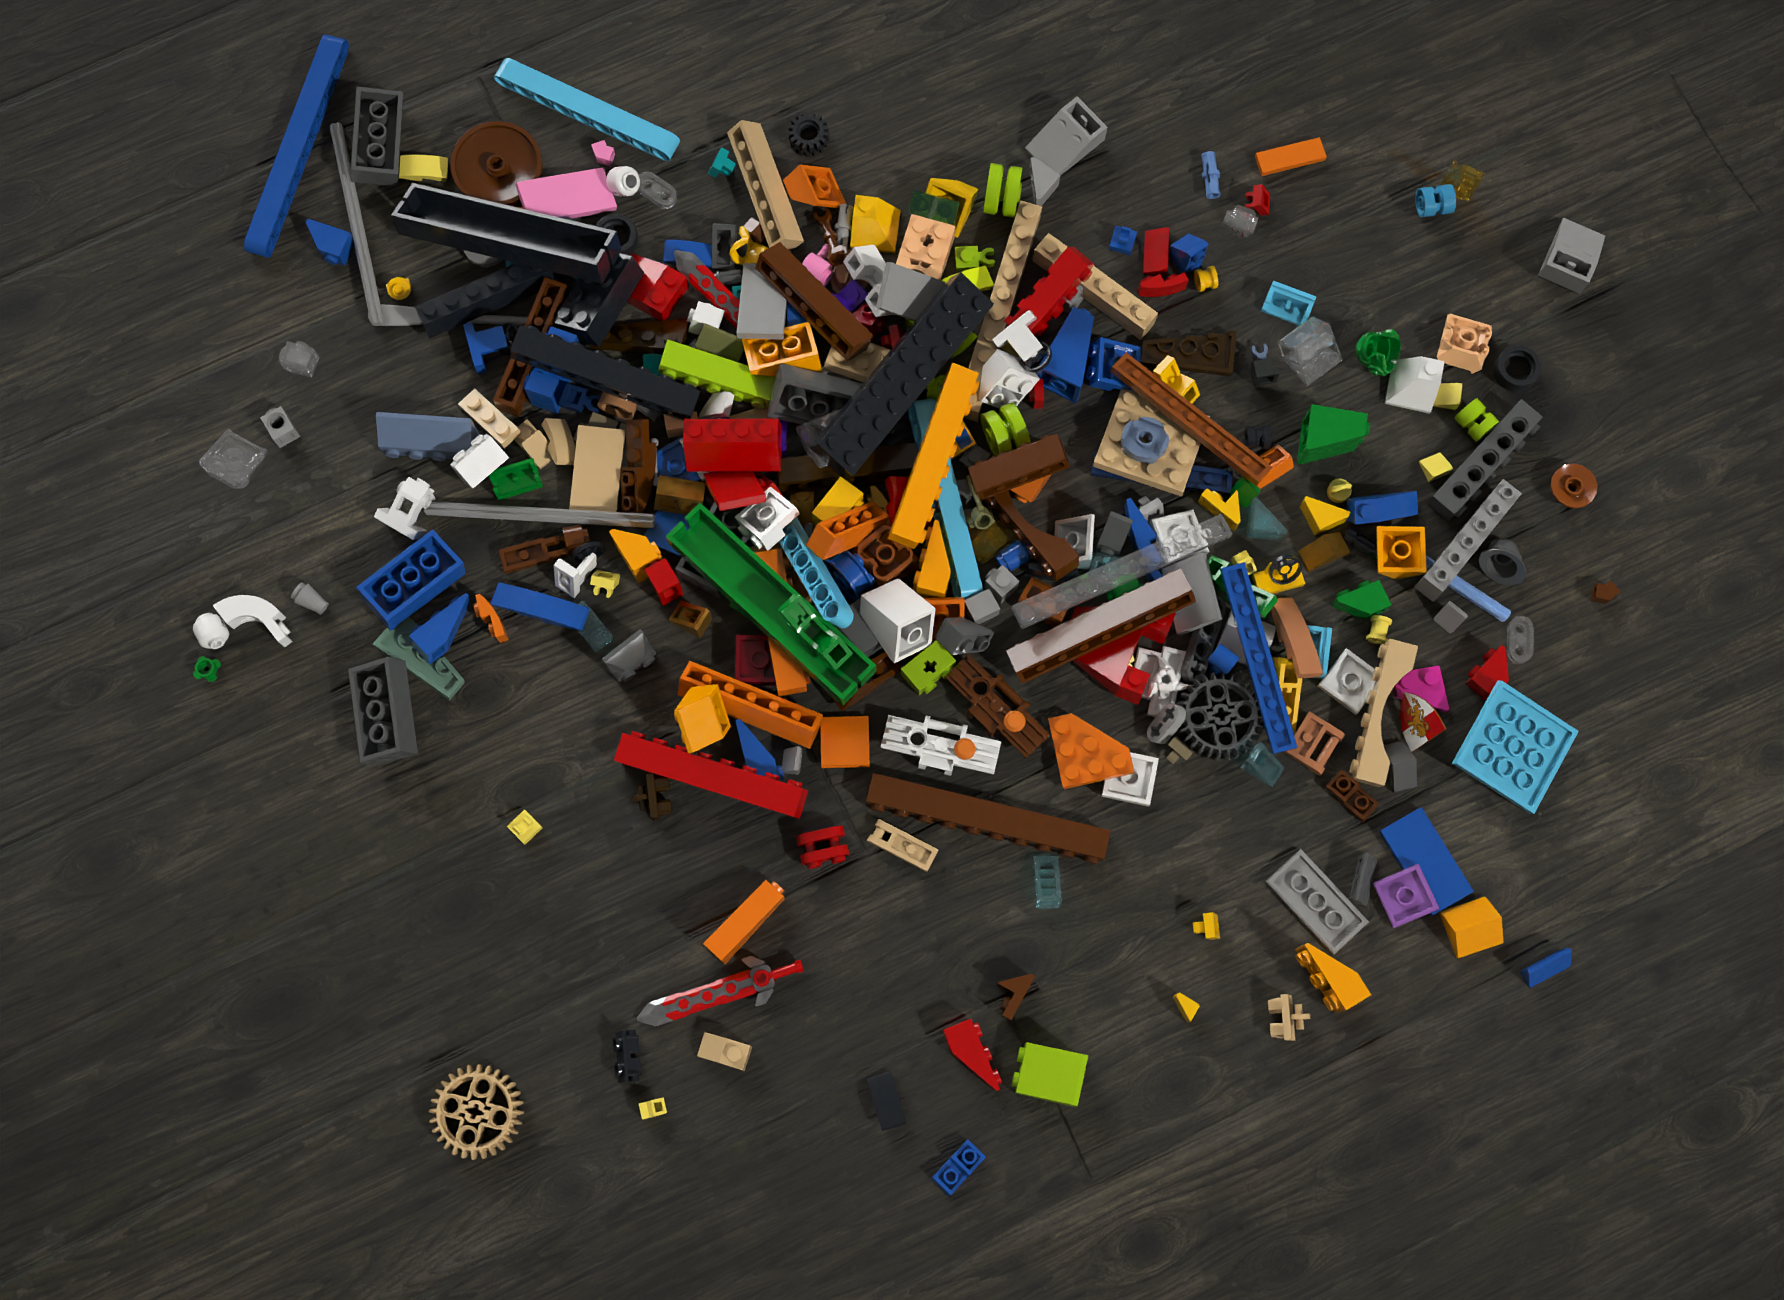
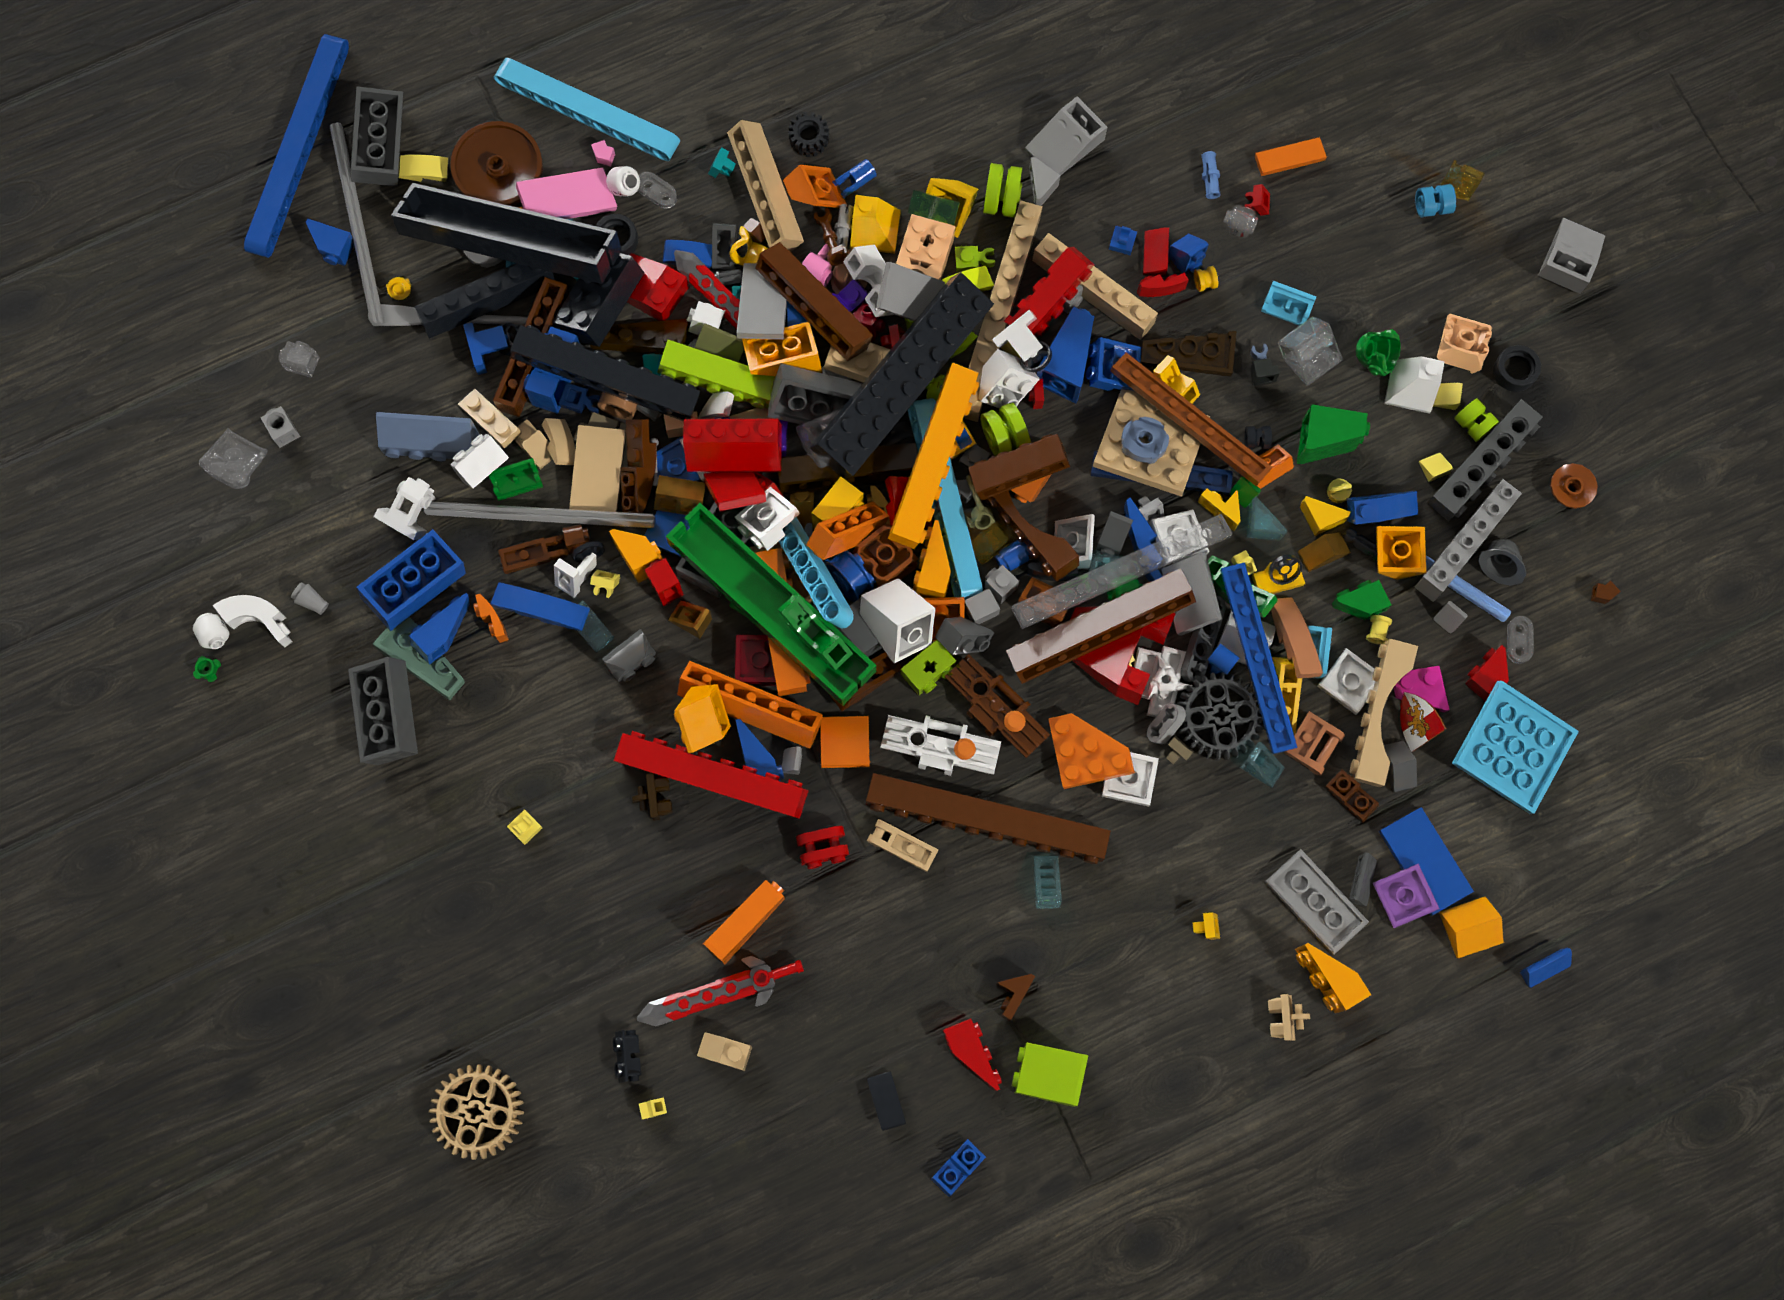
yellow slope [1173,993,1200,1023] -> none
none -> blue hinge [832,159,877,198]

